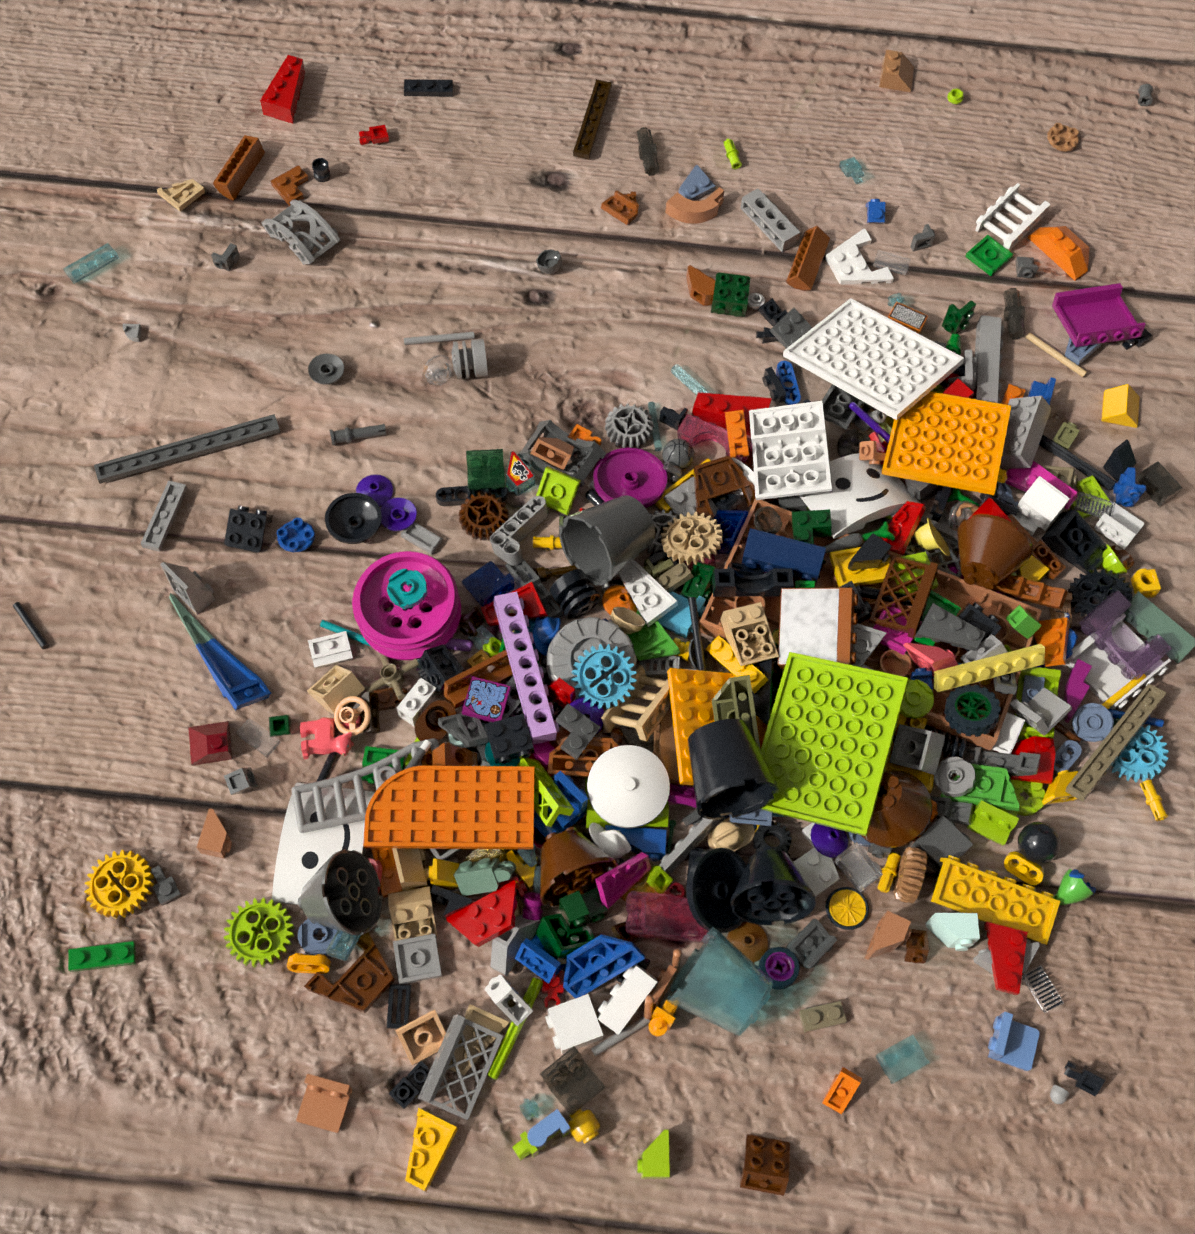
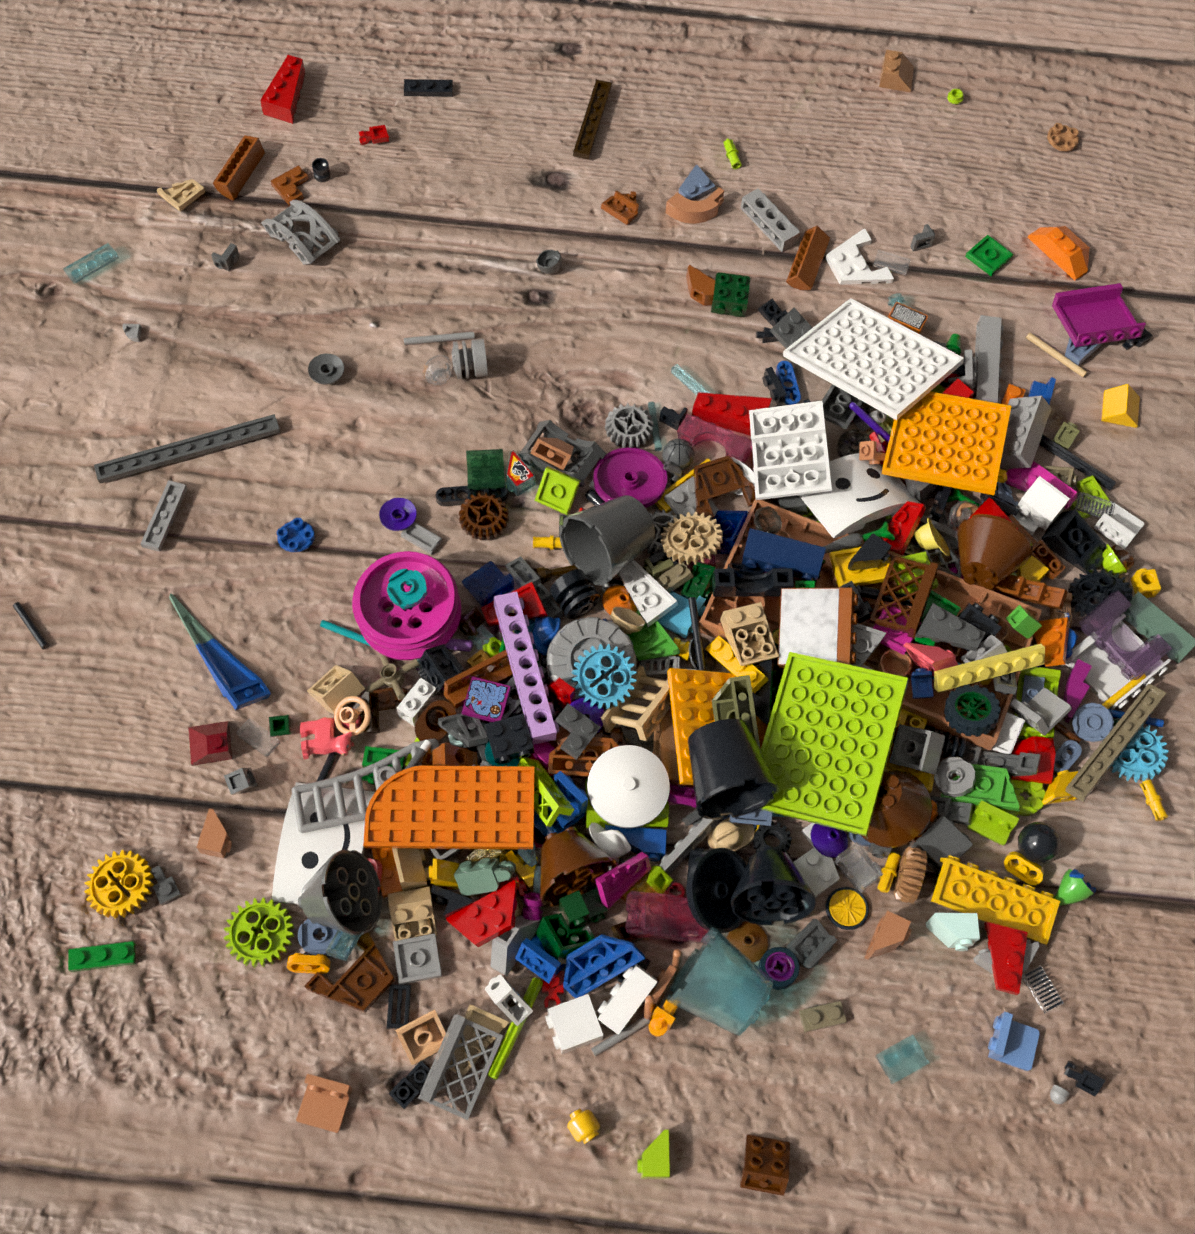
light grey slope [160,562,215,615] -> none
black bracket [224,505,273,552] -> none
white plate [308,631,353,669] -> none
black dish [325,493,382,544] -> none
dark grey pin [330,424,386,446] -> none
dark purple dish [356,475,393,507] -> none
yellow wing [405,1108,458,1192] -> none
light grey beam [490,496,548,565] -> none
medium blue hips [512,1109,571,1161] -> none
clear light blue plate [519,1098,539,1120] -> none
clear smoke bracket [540,1046,605,1115] -> none
orange plate [568,424,602,445] -> none
clear smoke piece [637,127,659,176] -> none
clear green hinge [665,820,676,855] -> none
black slope [712,493,743,520] -> none
orange plate [725,410,749,458] -> none
white plate [748,293,765,310] -> none
dark green brick [792,509,832,545] -> none
orange slope [822,1067,862,1115] -> none
clear light blue plate [839,157,864,184] -> none
blue bracket [866,199,885,223] -> none
lime tile [900,679,934,719] -> none
reddish brown bracket [904,929,929,964] -> none
dark green bracket [942,300,976,334] -> none
white fence [975,183,1050,251] -> none
clear smoke piece [1003,288,1026,340] -> none
dark grey bracket [1015,257,1038,278] -> none
black slope [1102,439,1137,482] -> none
blue bracket [1113,467,1146,507] -> none
clear smoke brick [1136,461,1182,507] -> none
dark grey bush [1138,84,1153,106] -> none

